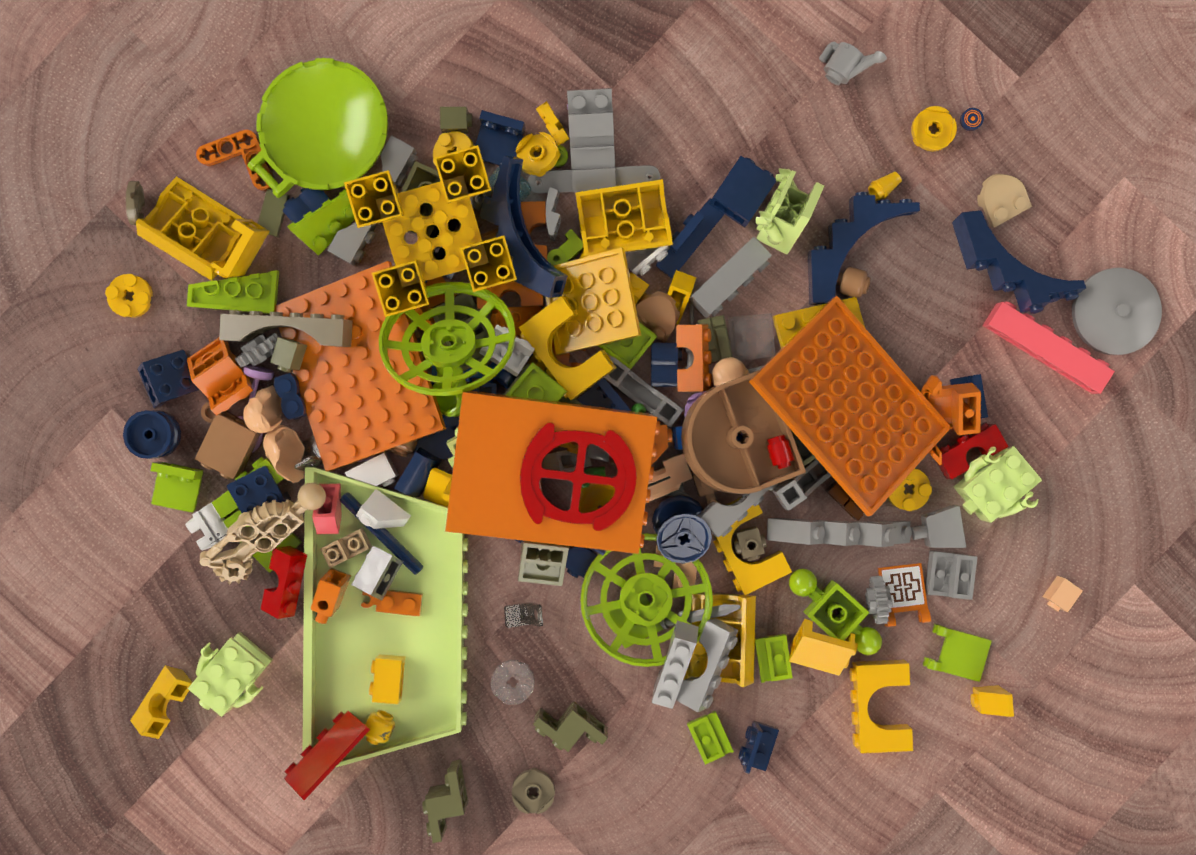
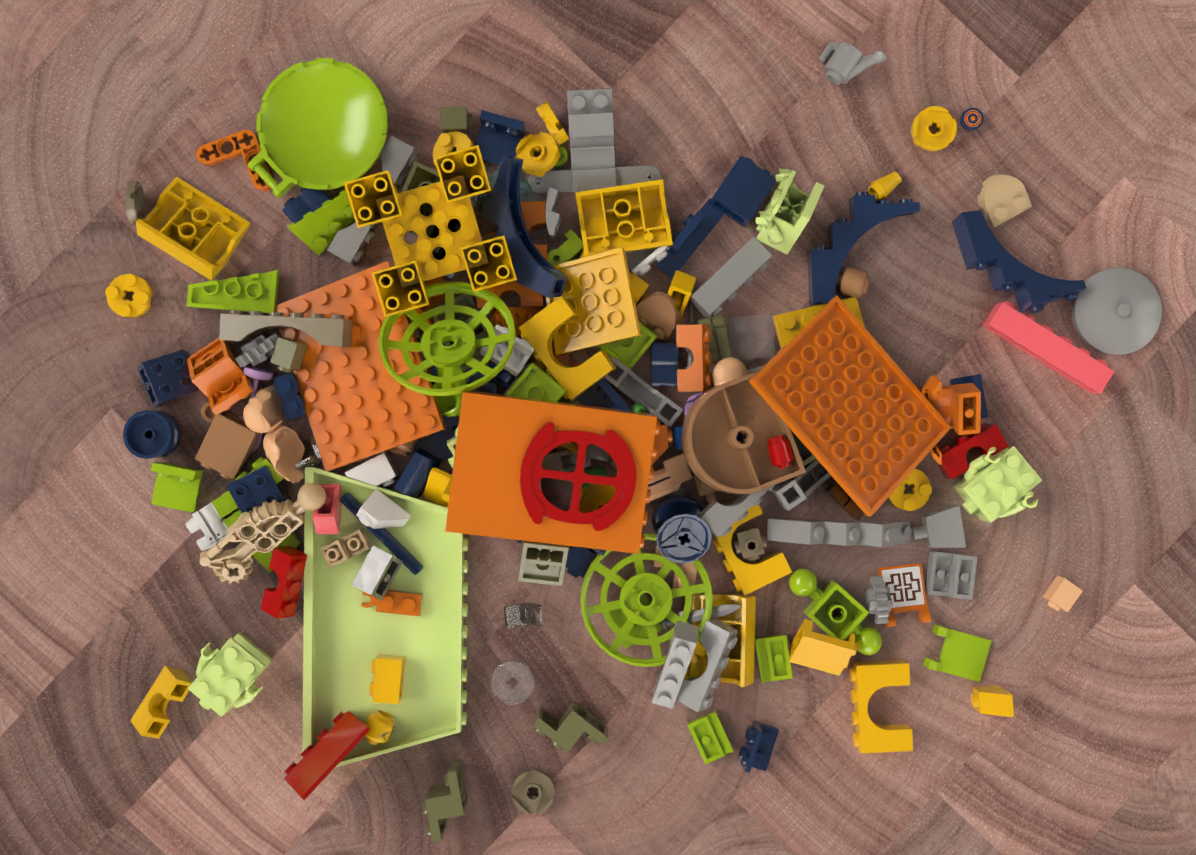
yellow panel [210,219,270,278] -> none
olive tile [258,189,290,238] -> none
orange torso [311,568,351,624] -> none

